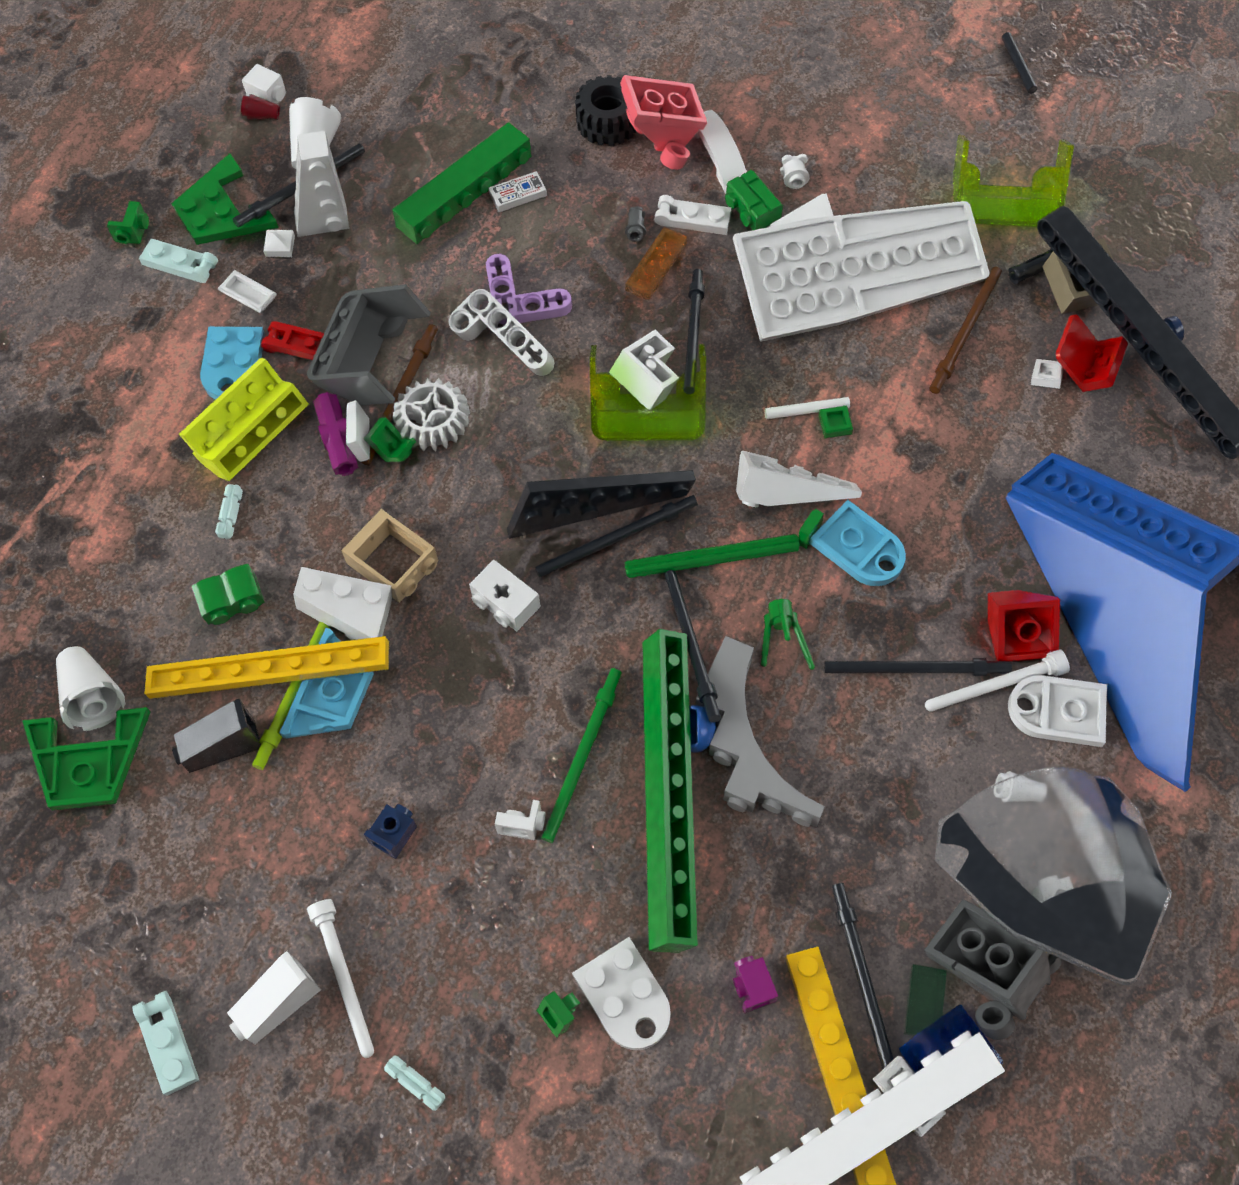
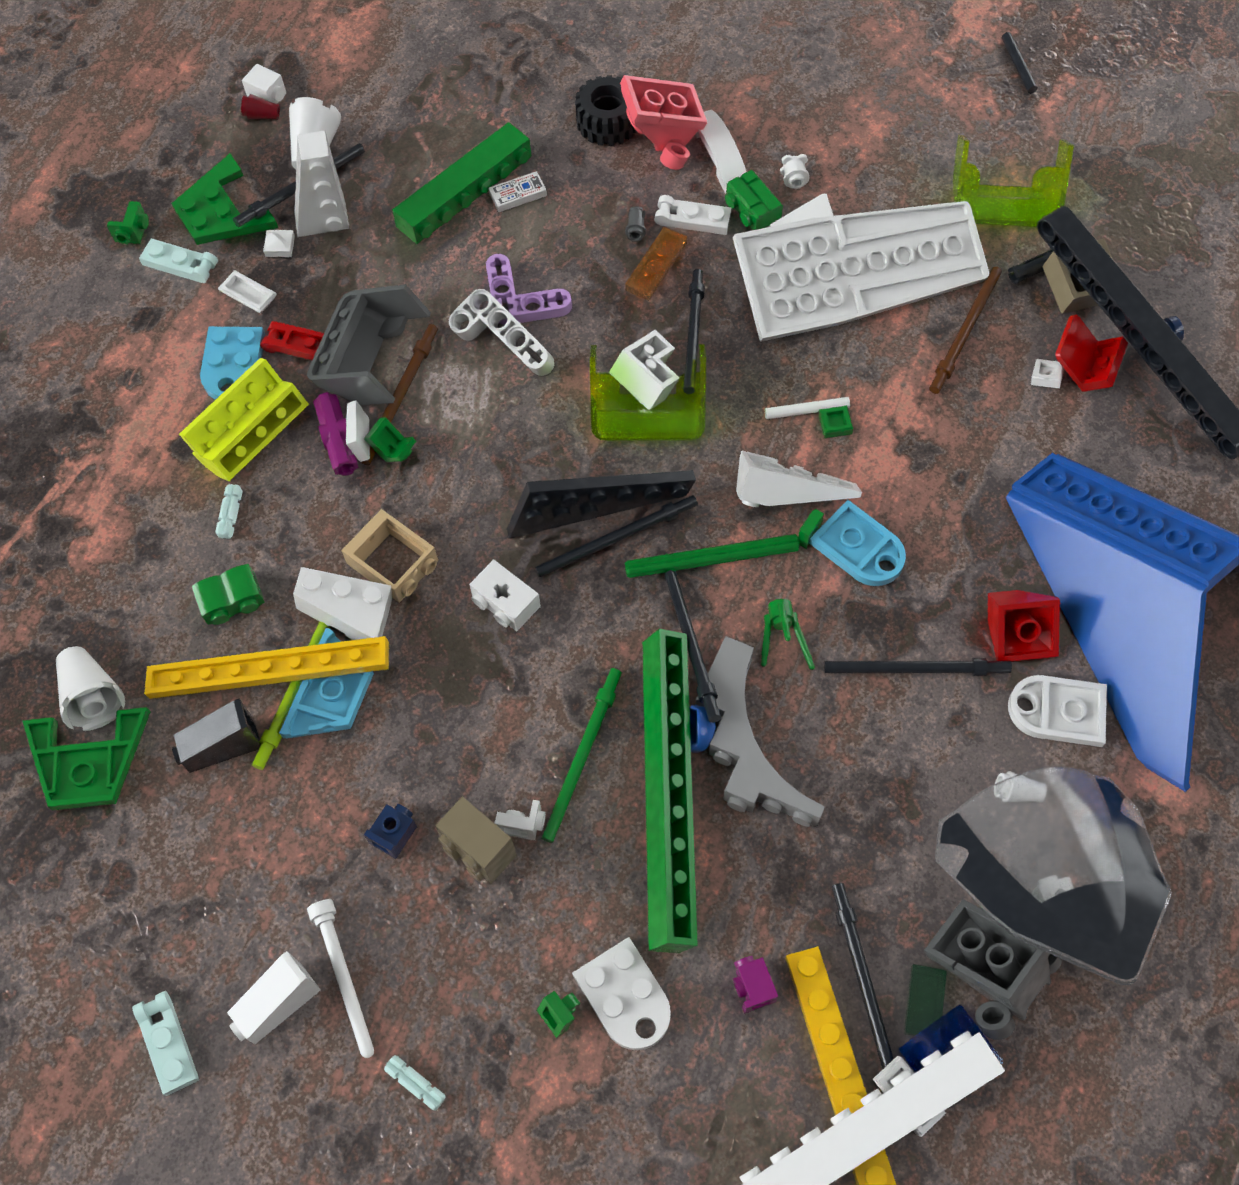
white gear [393,378,470,452] -> none
white piece [925,649,1070,712] -> none
none -> dark tan brick [435,796,517,884]

